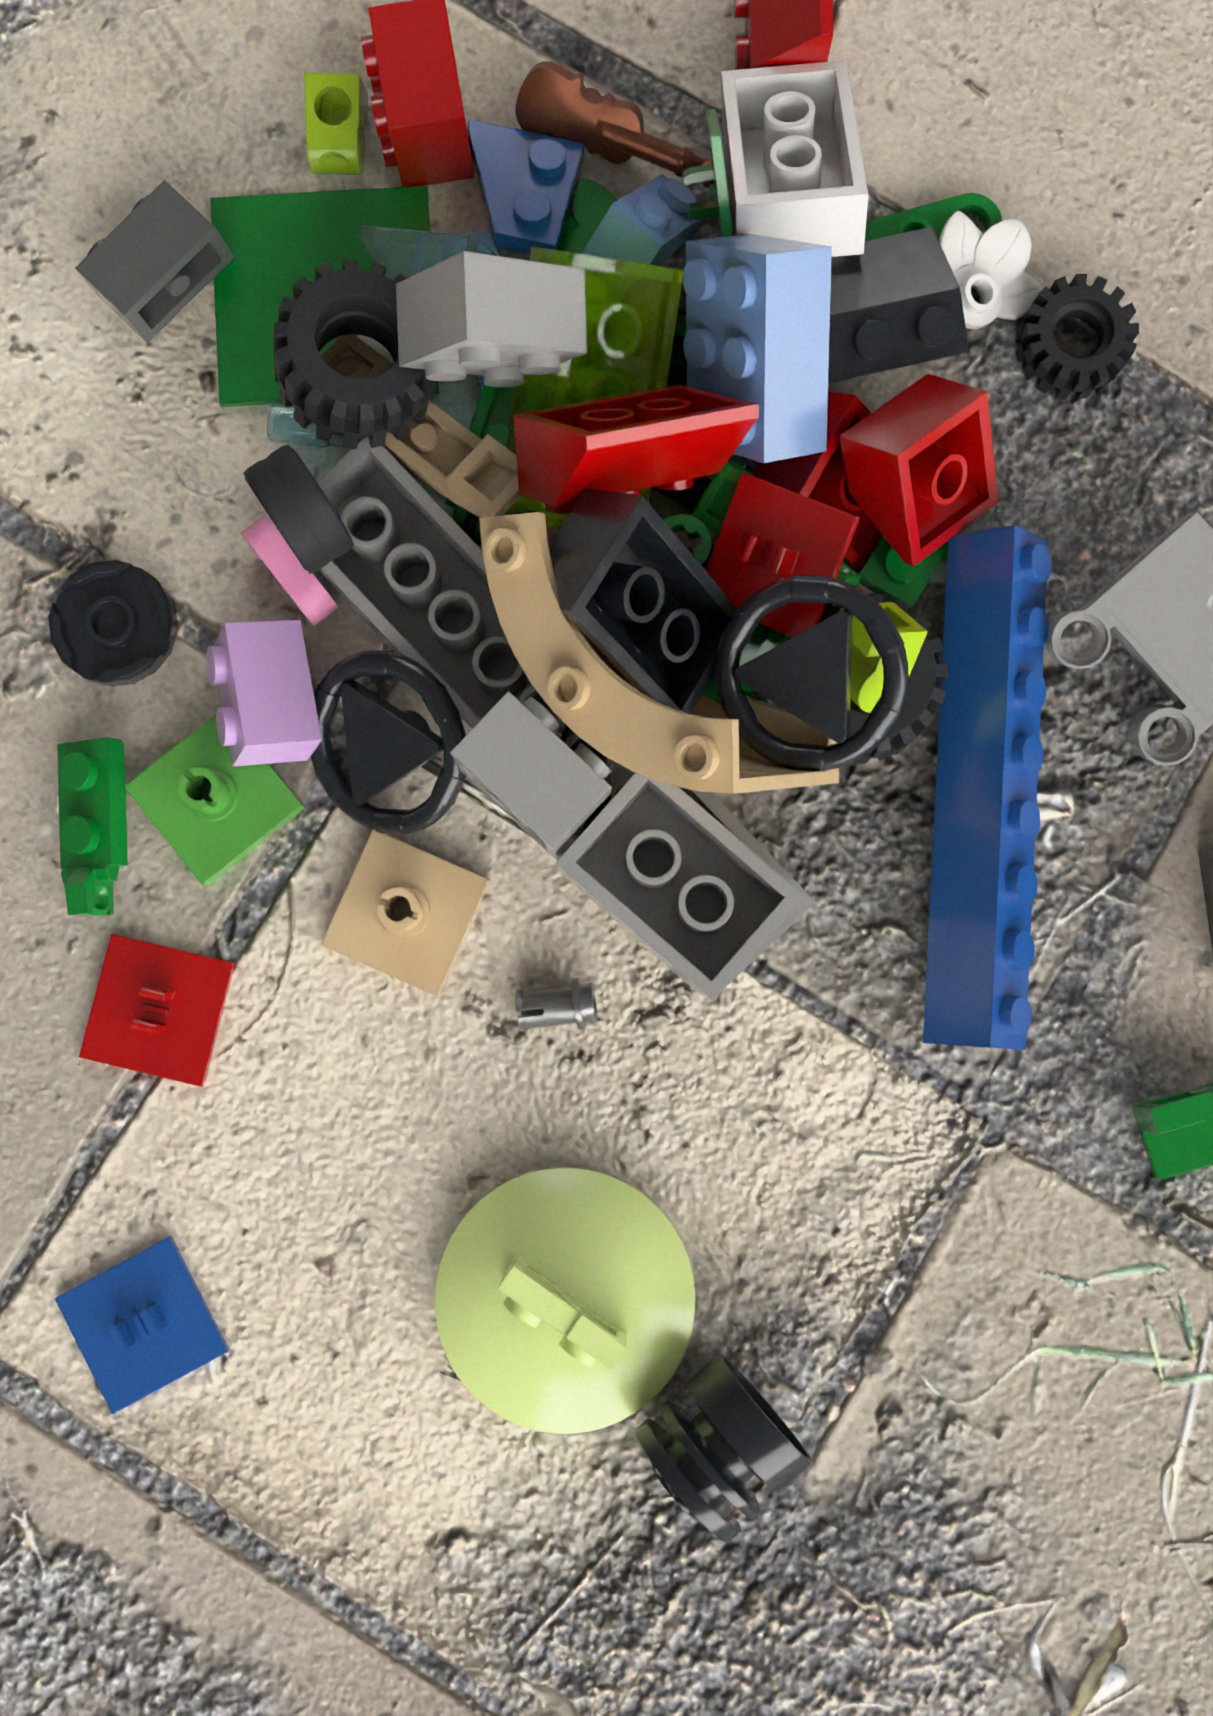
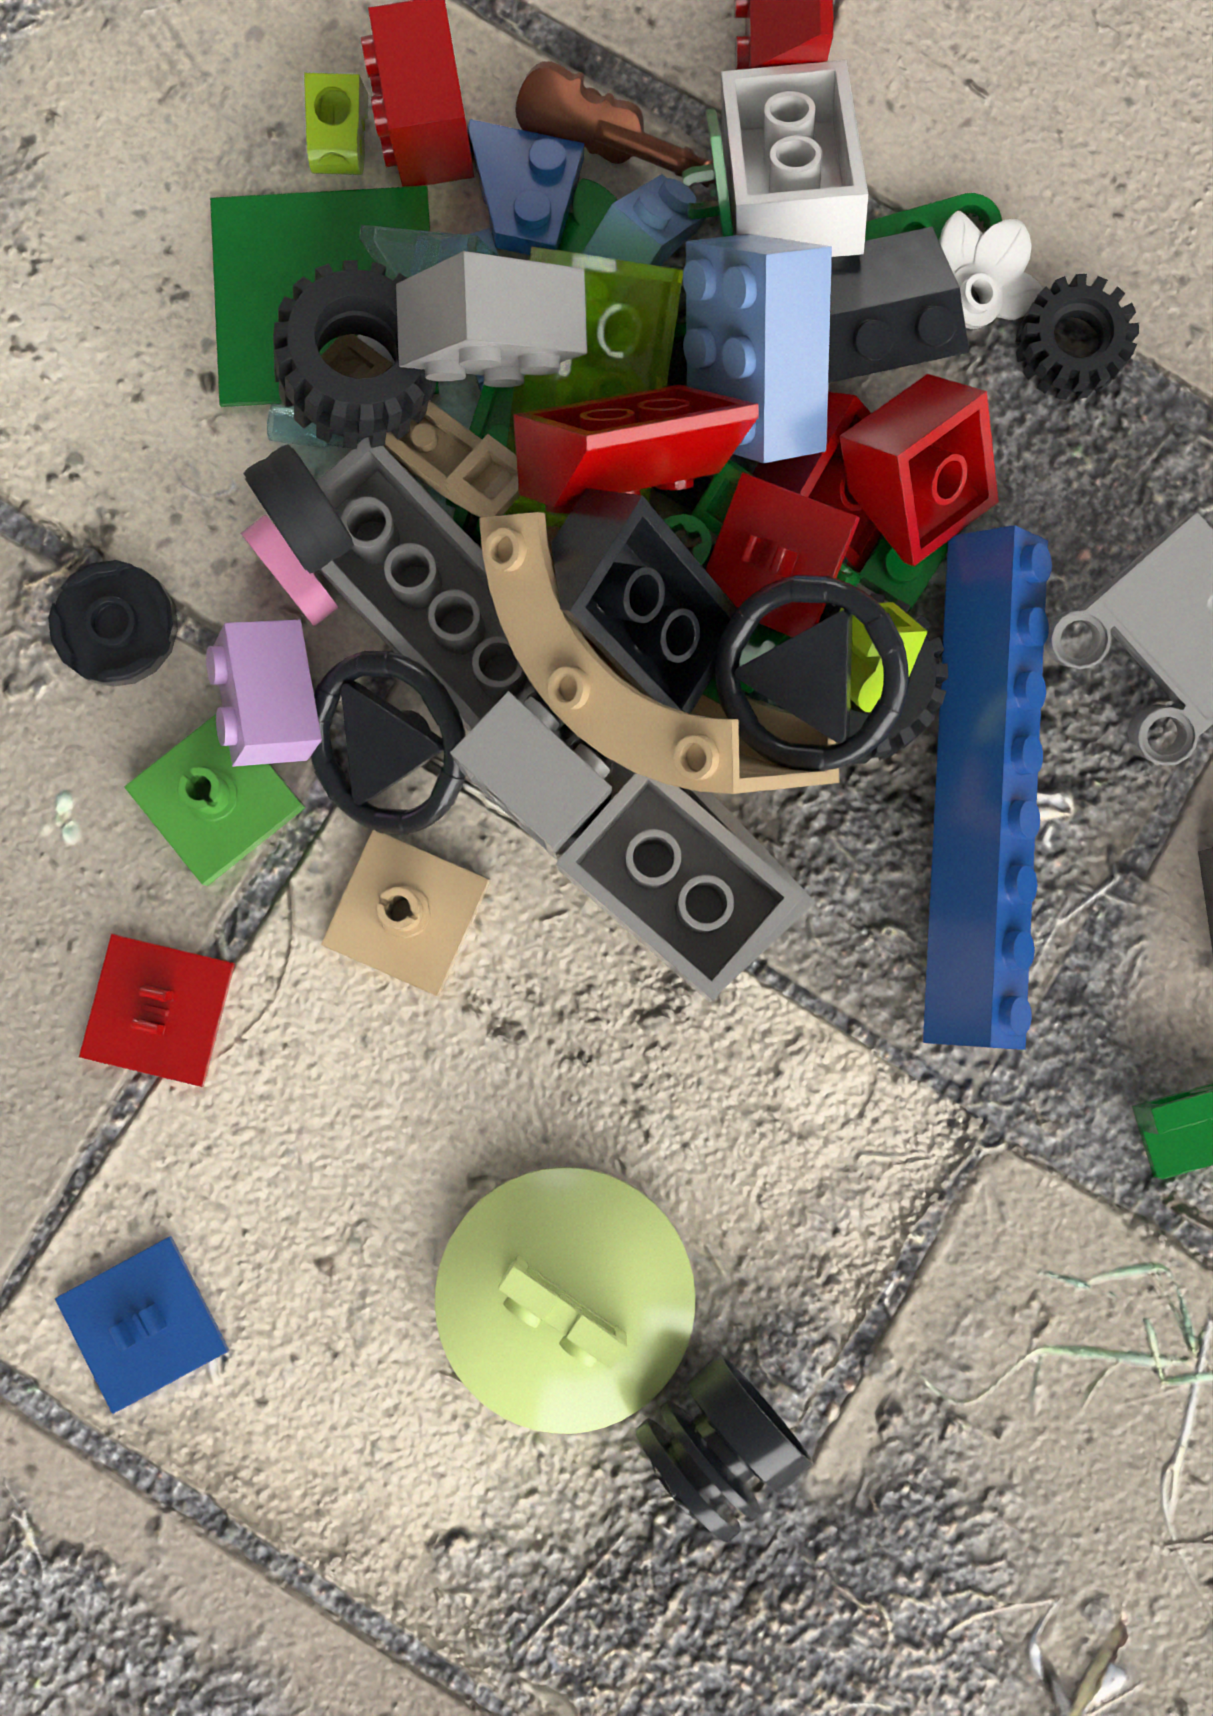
green hinge [57,737,128,917] -> none
dark grey brick [75,180,235,344] -> none
flat silver pin [515,978,597,1031] -> none

